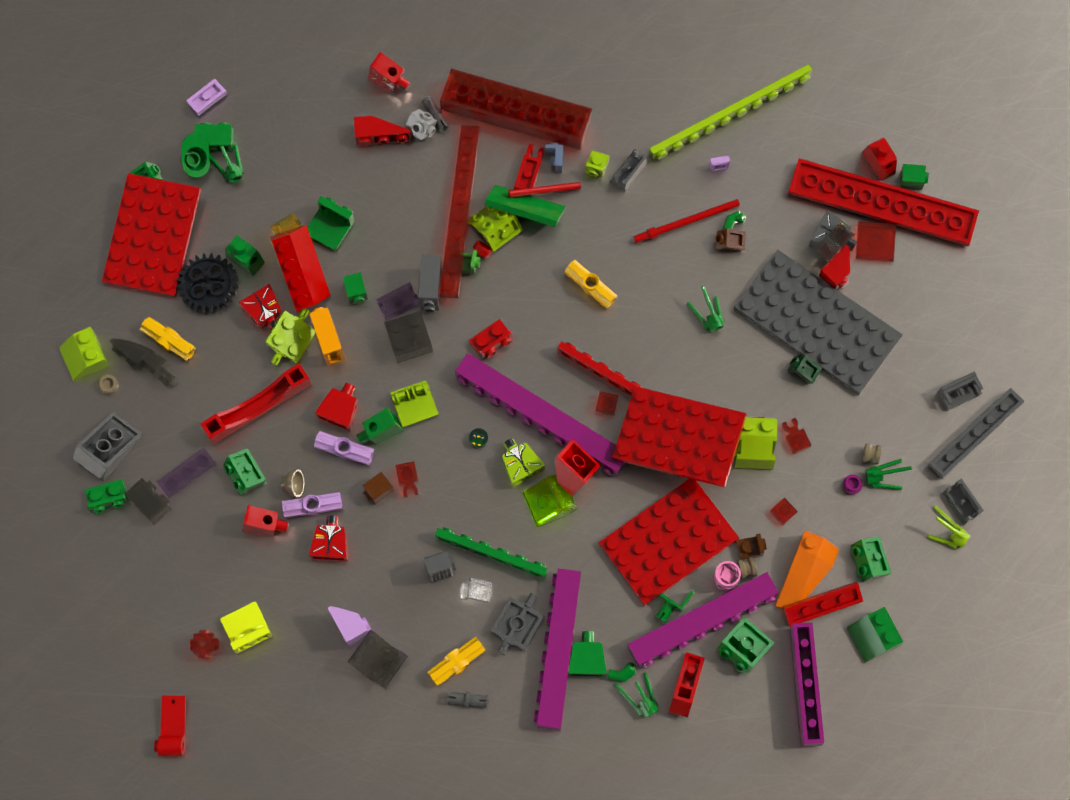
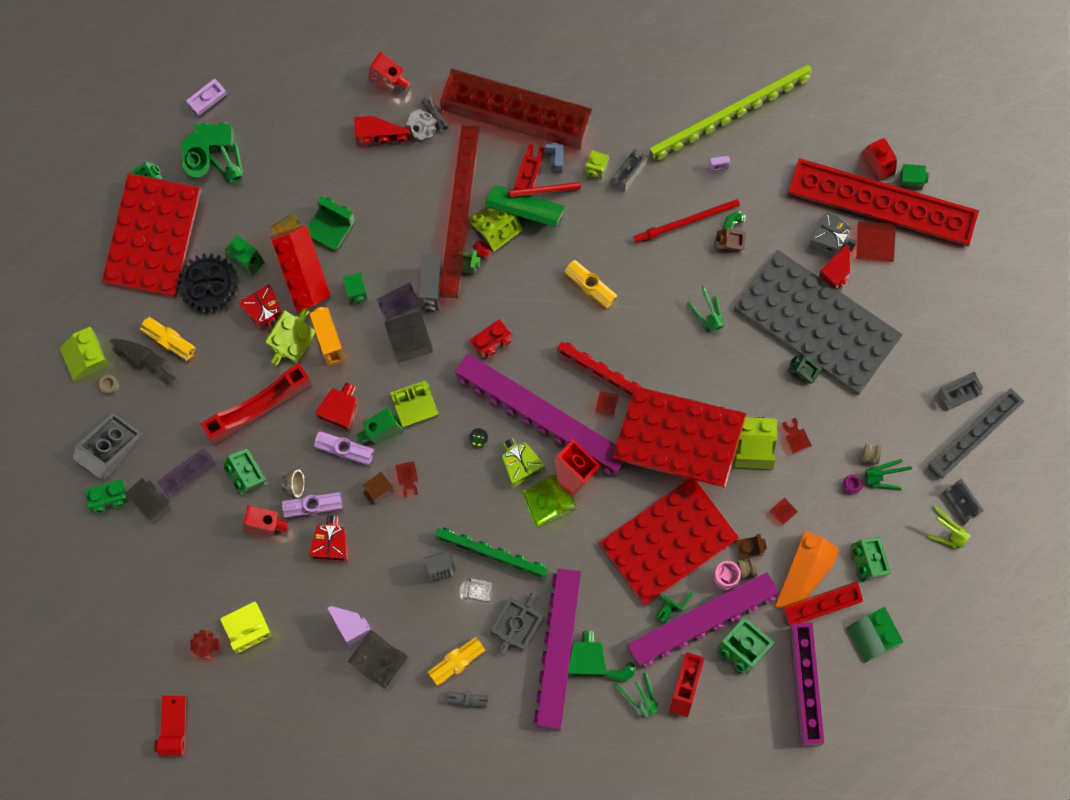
clear smoke slope [815,222,855,262] -> none

